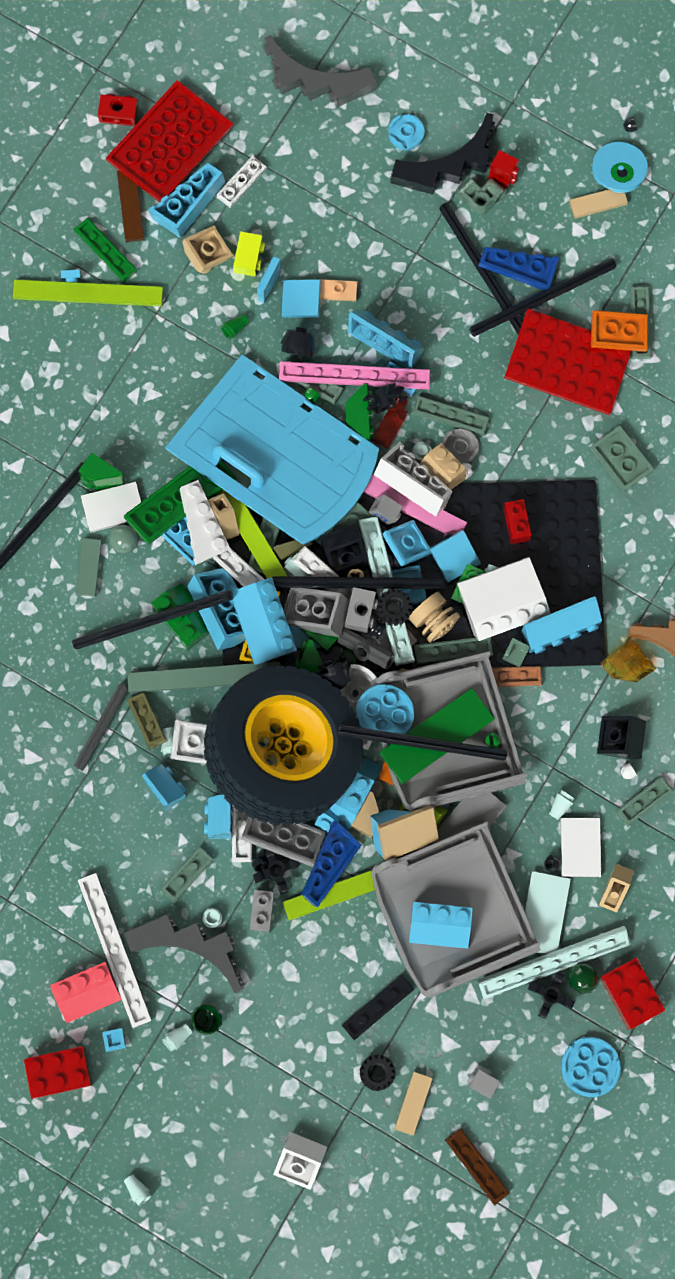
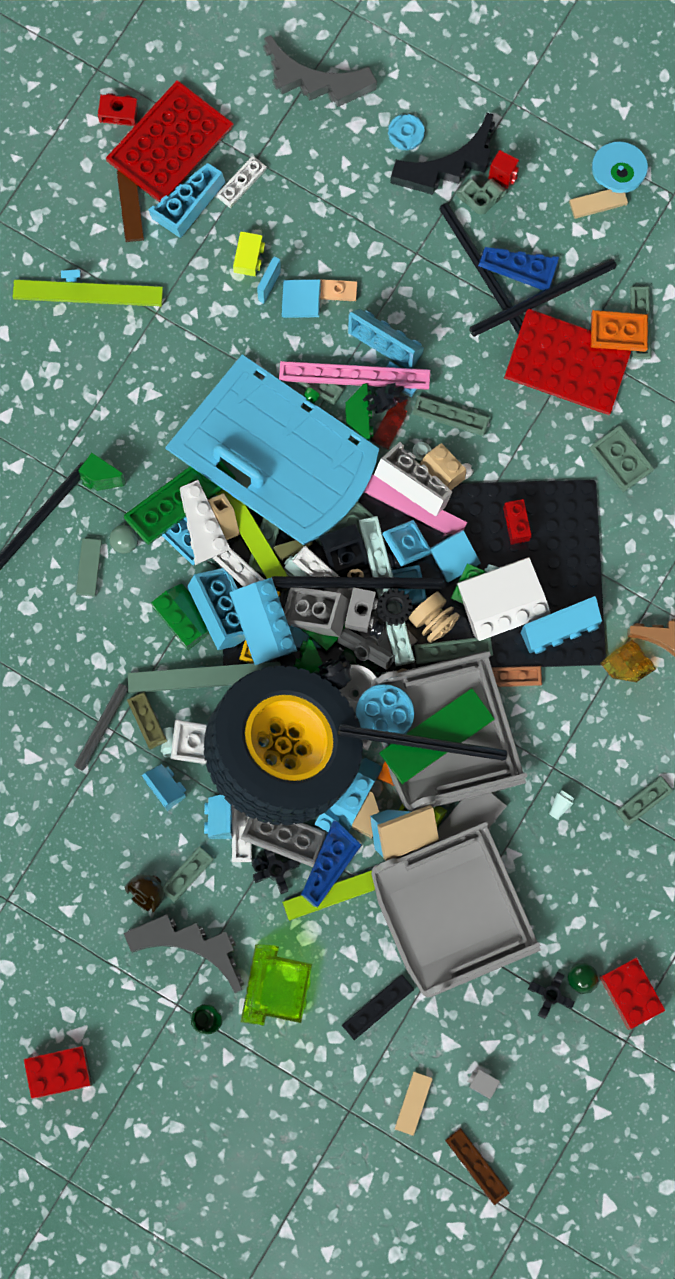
coral slope [50,962,122,1023] -> none
black axle [72,590,234,649] -> none
green tile [74,217,137,283] -> none
white plate [78,873,152,1028] -> none
white tile [81,482,141,533] -> none
medium azure plate [102,1028,126,1052] -> none
light aqua cone [124,1174,151,1206] -> none
light aqua cone [162,1024,192,1052] -> none
tan slope [182,225,234,273] -> none
light aqua plate [203,908,222,928] -> none
green cone [221,314,249,339] -> none
light grey brick [250,890,274,933] -> none
white slope [273,1132,327,1190] -> none
black cone [280,327,317,357] -> none
black tyre [359,1054,395,1091] -> none
light grey brick [368,494,403,525] -> none
medium azure slope [409,902,473,949] -> none
light grey tile [442,428,479,464] -> none
light aqua tile [477,926,630,999] -> none
green hinge [485,733,501,748] -> none
sand green panel [503,638,530,668] -> none
light aqua tile [524,871,571,954] -> none
black hinge [544,855,561,872] -> none
white tile [561,818,601,877] -> none
medium azure tile [561,1037,621,1097] -> none
black slope [597,716,646,759] -> none
tan slope [599,864,634,913] -> none
white hinge [621,762,637,779] -> none
black hinge [623,116,638,132] -> none
none -> dark brown cylinder [124,874,164,912]
none -> clear neon green windscreen [241,944,312,1026]

